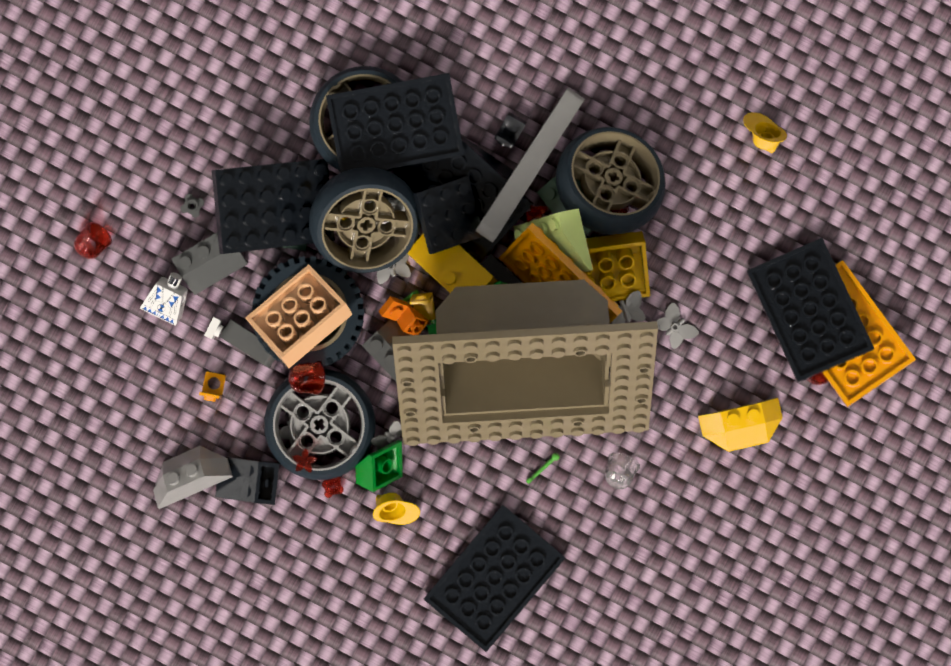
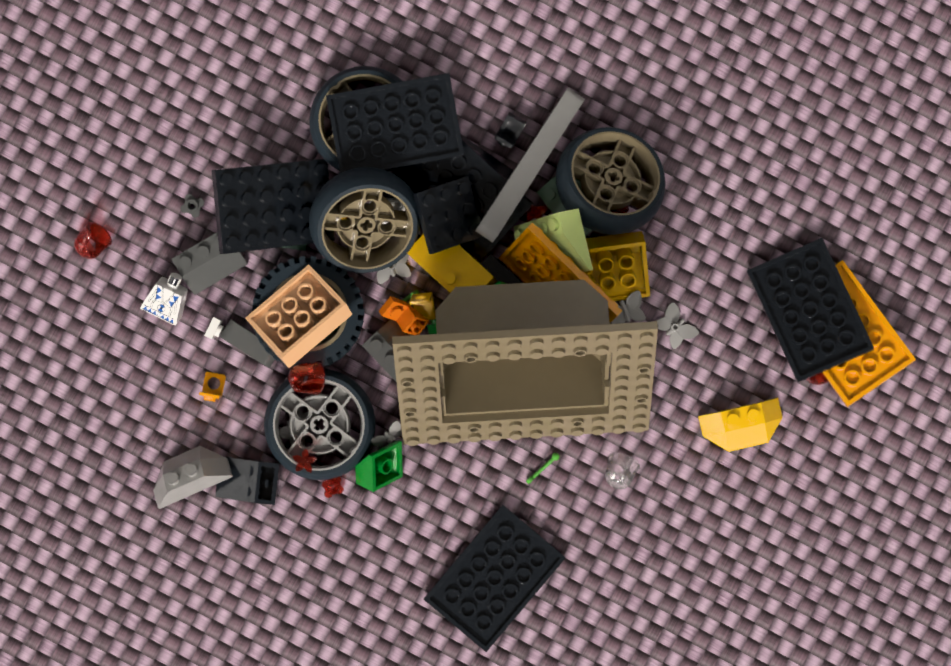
yellow piece [373,492,420,525] -> none
yellow piece [743,112,787,153] -> none

